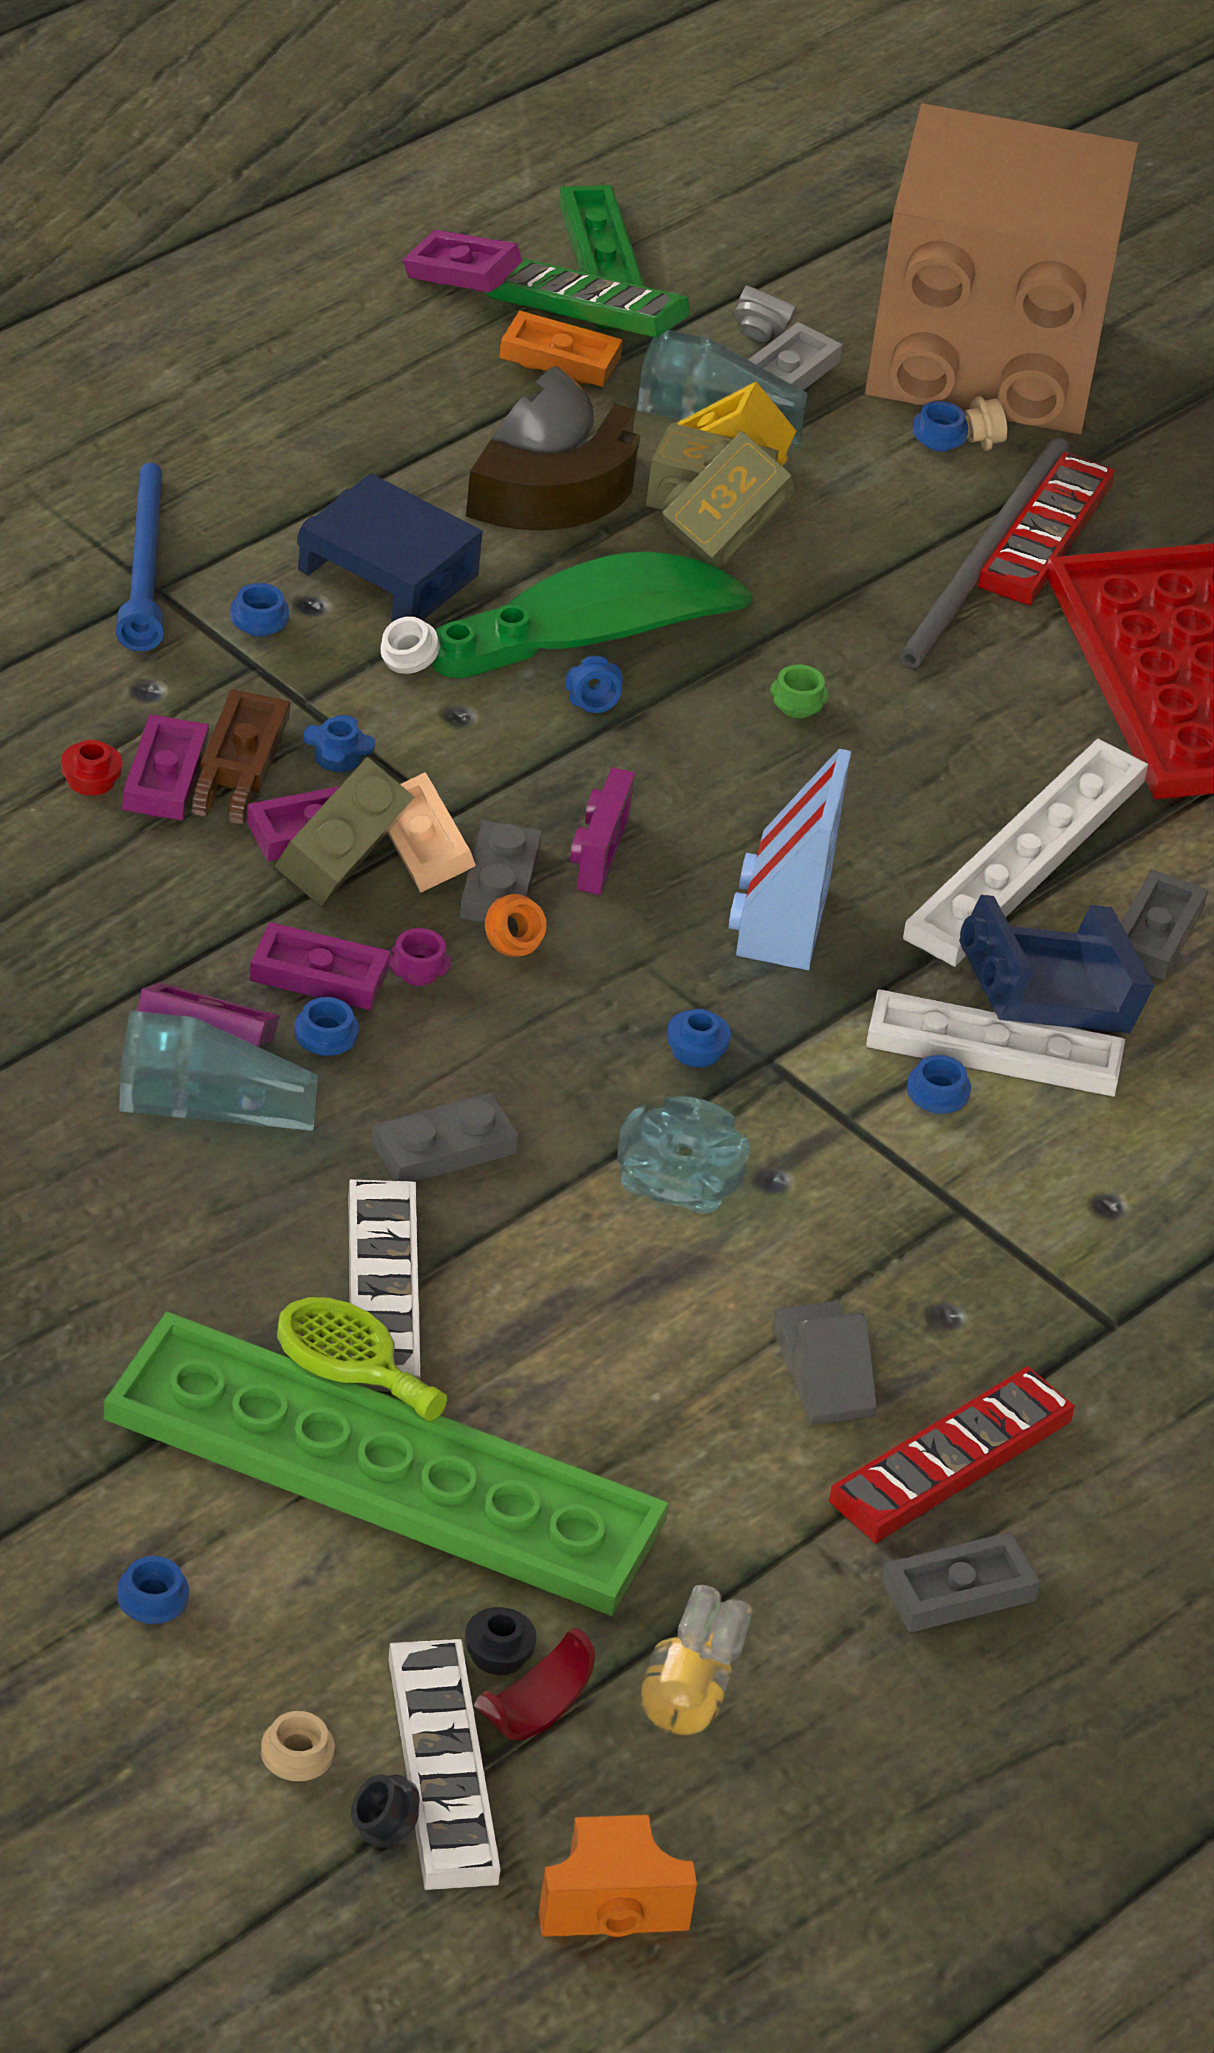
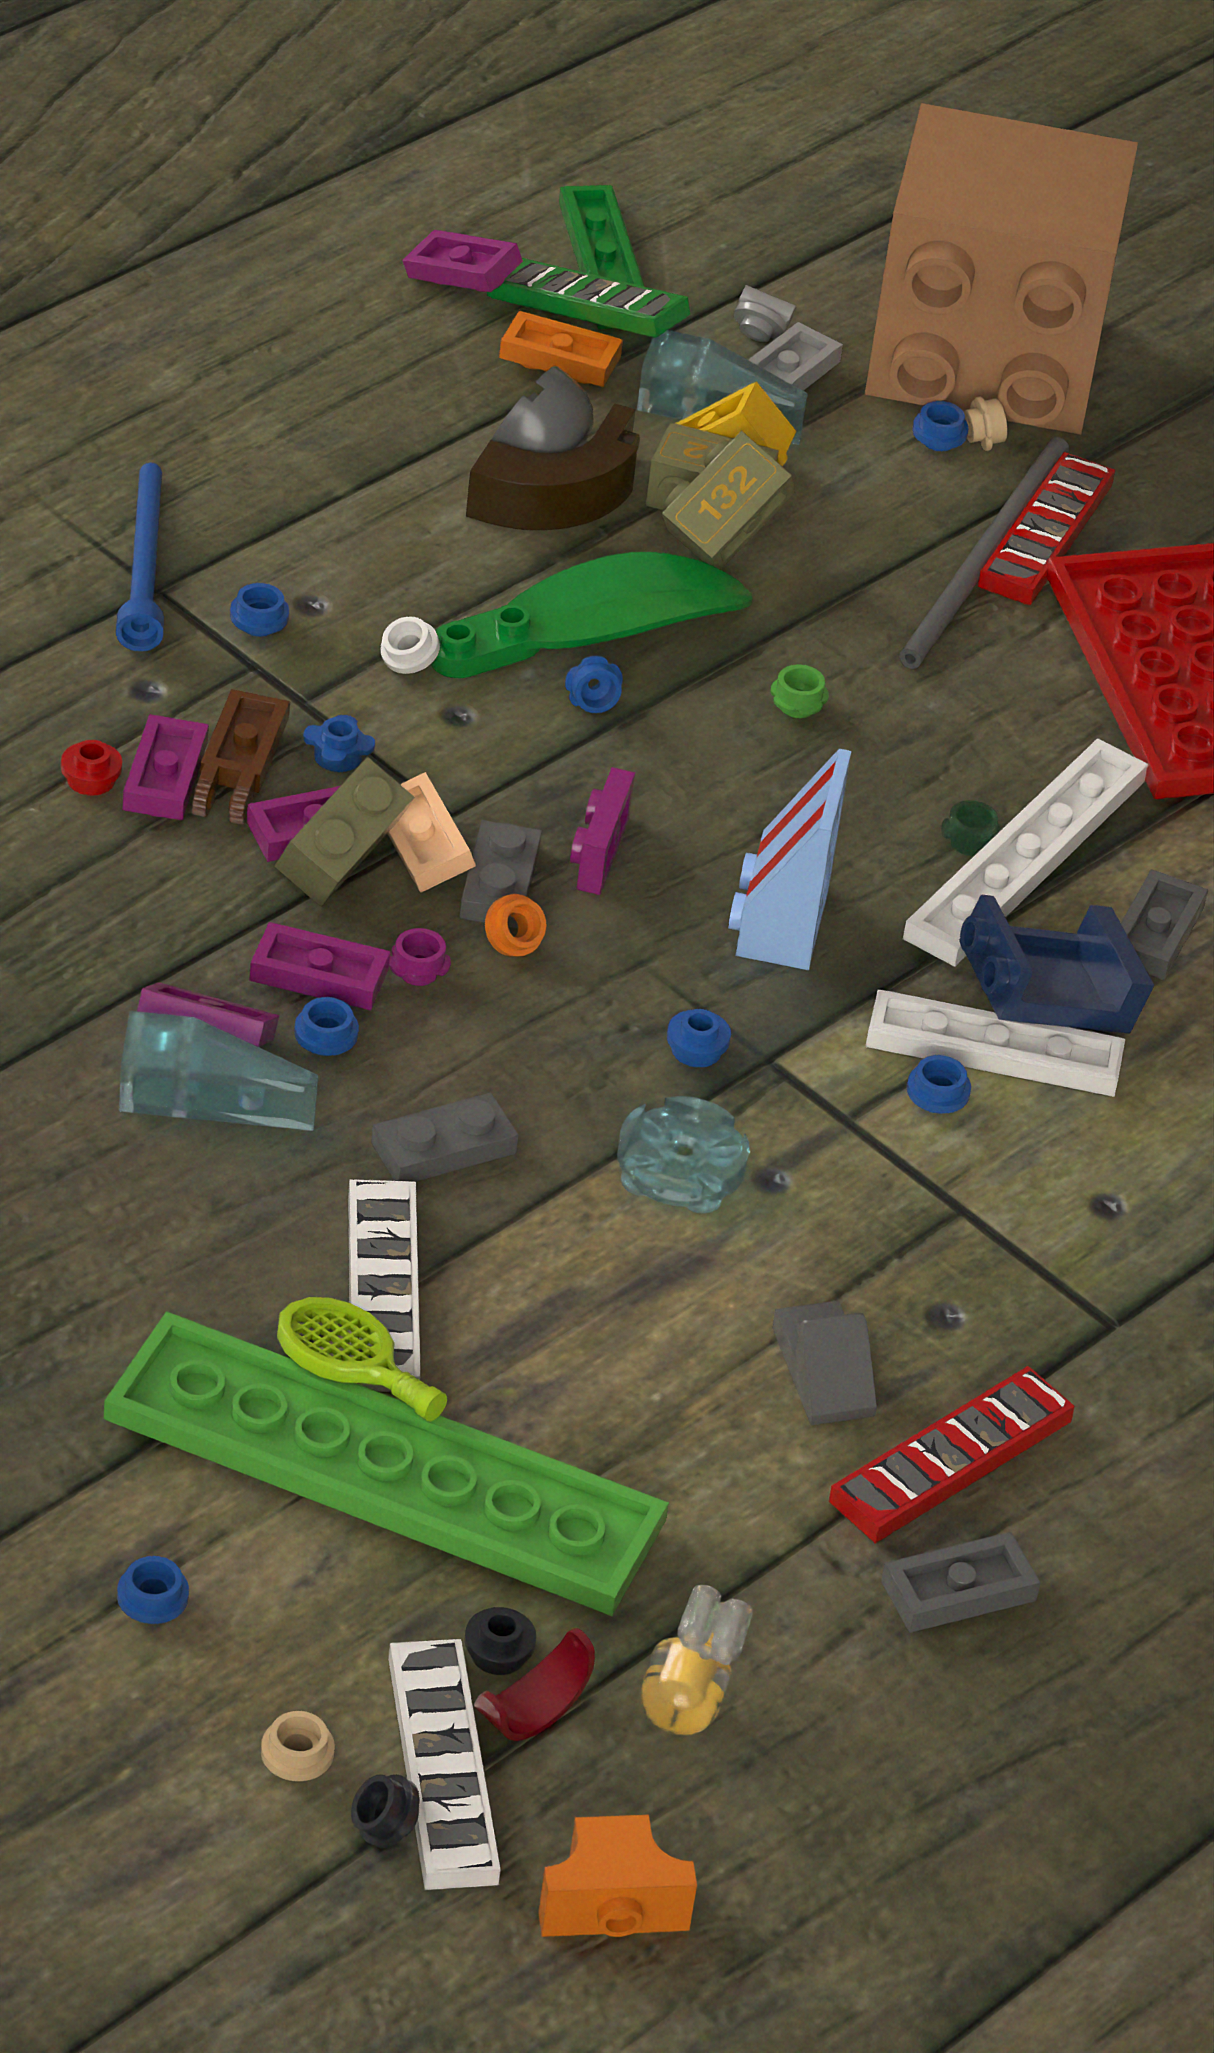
dark blue panel [297,473,483,622] -> none
none -> clear green plate [941,800,1000,856]

